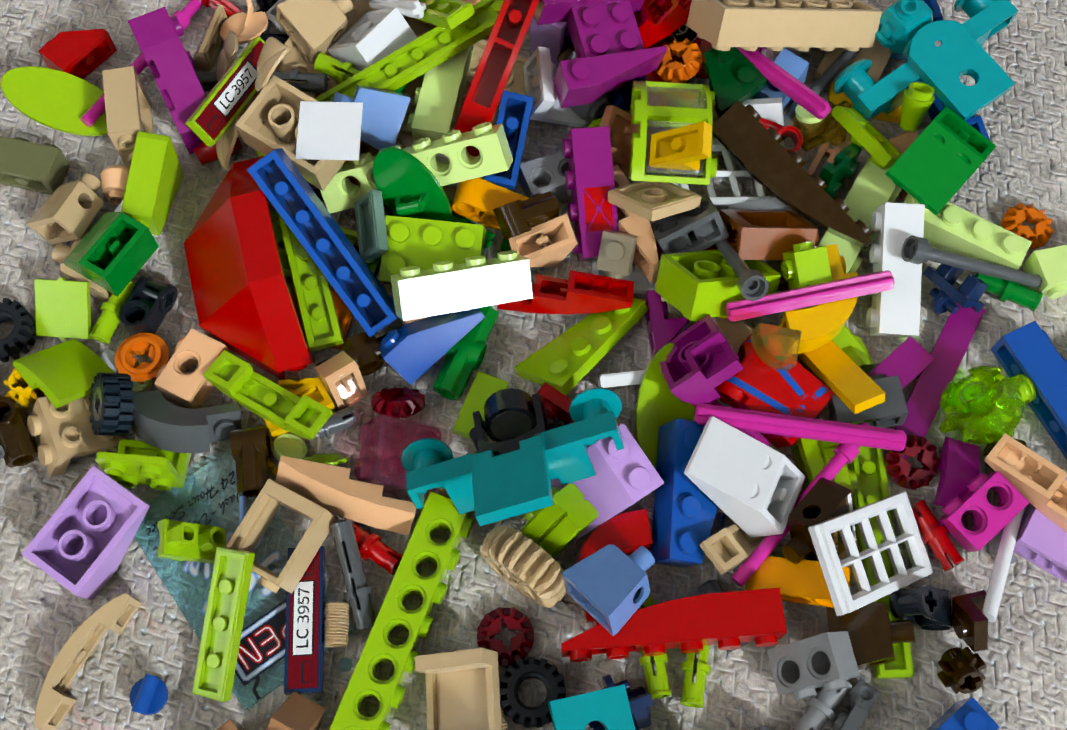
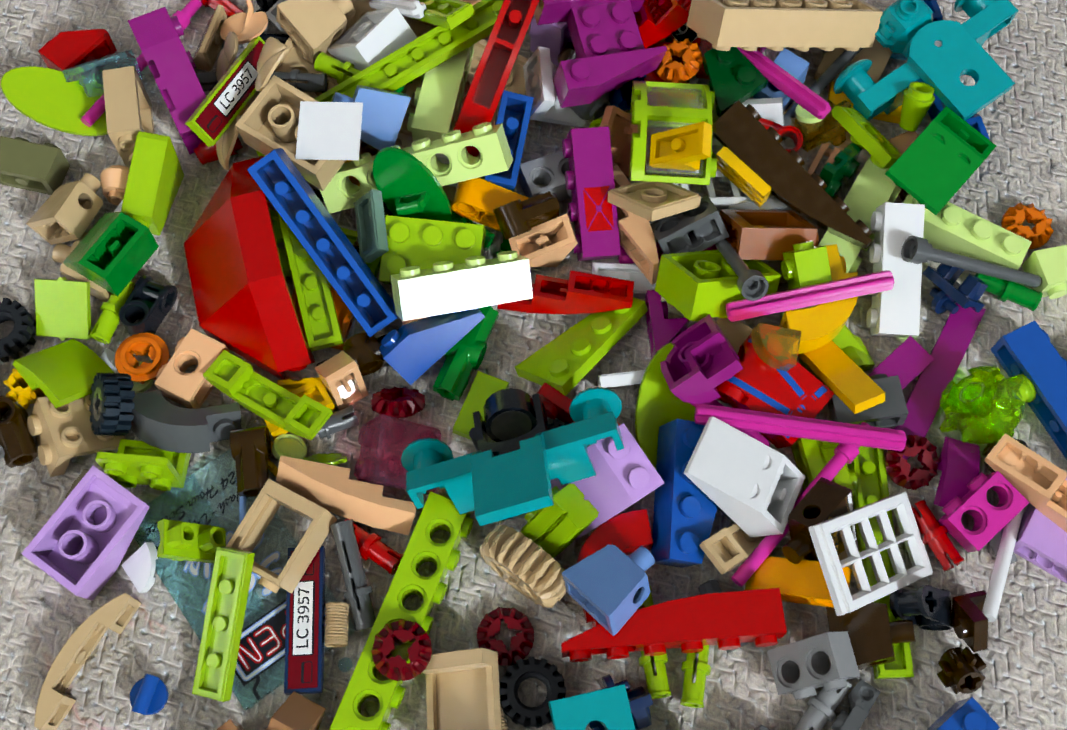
dark tan bracket [596,229,638,279] -> none
none -> clear light blue bracket [62,49,143,97]
none -> white tile [121,542,158,593]
none -> dark red gear [371,619,432,681]
none -> yellow tile [716,147,771,207]

